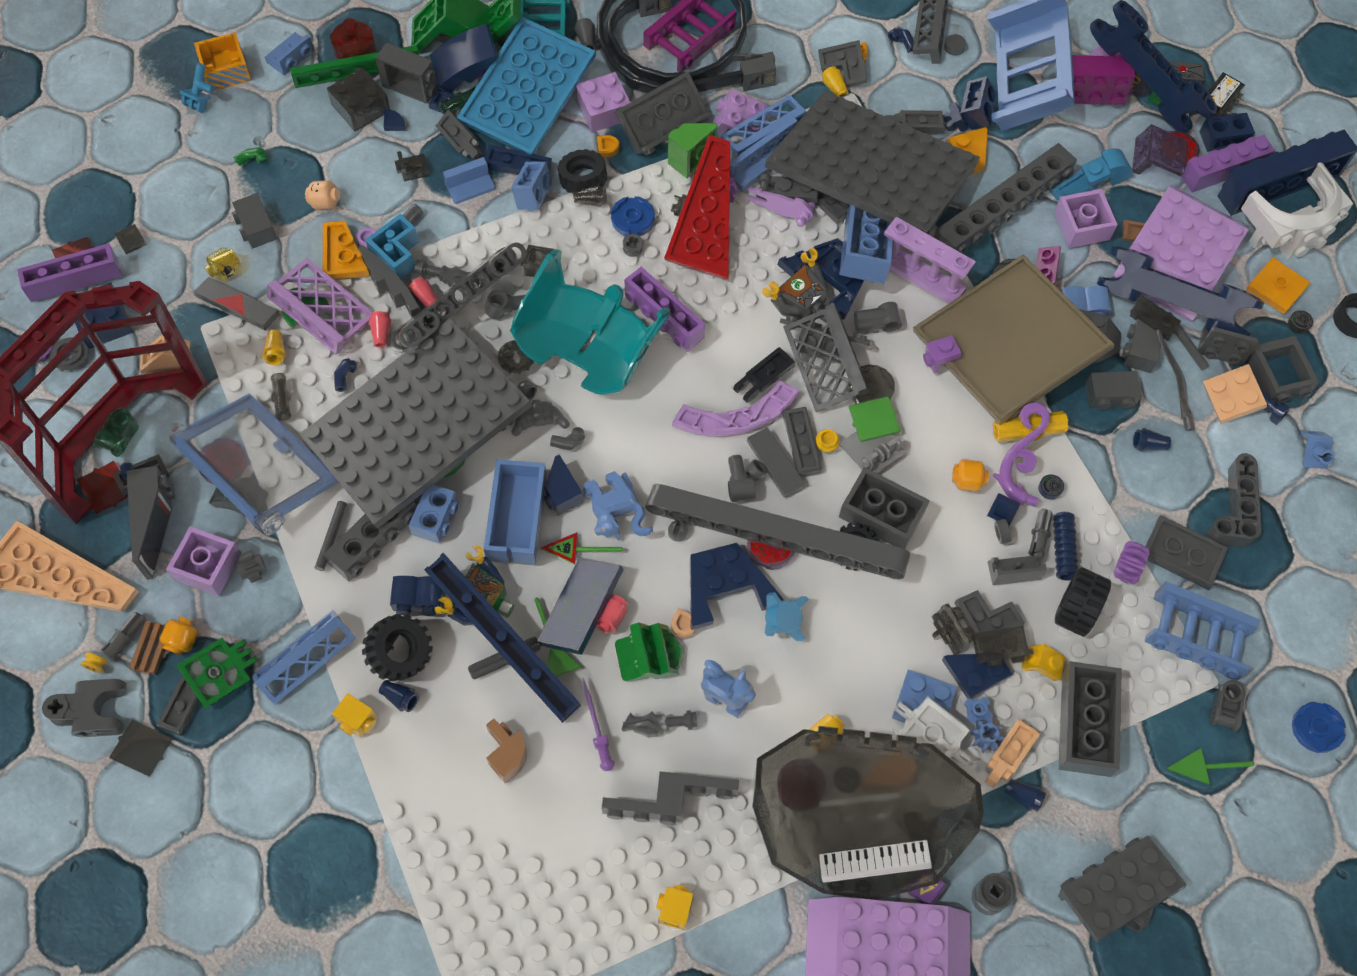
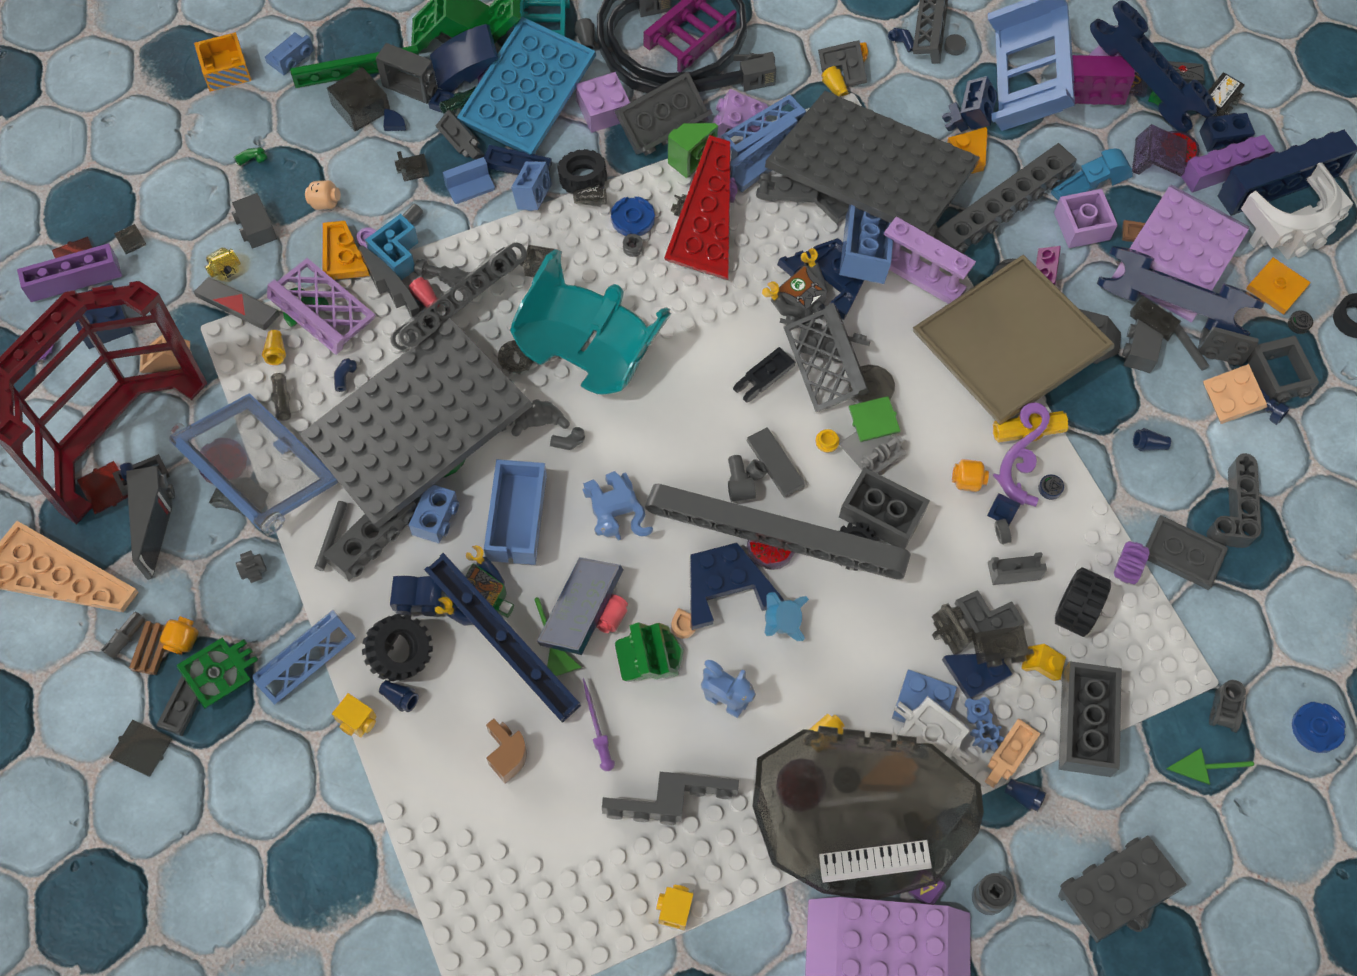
dark grey piece [42,679,127,737] -> none
dark grey gear [50,337,89,372] -> none
yellow bush [80,652,108,674] -> none
clear green piece [94,408,139,457] -> none
lavender brick [166,526,242,597] -> none
dark azure arm [180,63,215,113] -> none
clear red brick [330,18,377,60] -> none
coral cone [369,311,392,348] -> none
dark grey axle [468,636,541,679] -> none
dark grey pin [485,290,525,319] -> none
dark grey hinge [517,381,537,400] -> none
piece [540,532,623,565] -> none
dark blue slope [544,454,583,515] -> none
light orange tile [597,135,619,158] -> none
dark grey piece [621,710,698,738] -> none
medium lavender brick [624,266,706,352] -> none
dark grey hinge [668,520,688,542] -> none
lavender tile [672,380,799,437] -> none
lavender piece [746,188,815,227] -> none
dark grey tile [782,407,822,476] -> none
dark grey piece [854,302,902,332] -> none
dark grey hinge [885,110,945,133] -> none
medium lavender bracket [923,335,961,374] -> none
dark grey axle [1028,509,1053,558] -> none
dark blue piece [1053,512,1078,580] -> none
medium blue brick [1061,286,1111,316] -> none
dark grey brick [1085,371,1142,410] -> none
medium blue fence [1145,581,1260,680] -> none
flat silver piece [1157,329,1195,431] -> none
medium blue bracket [1300,430,1335,468] -> none

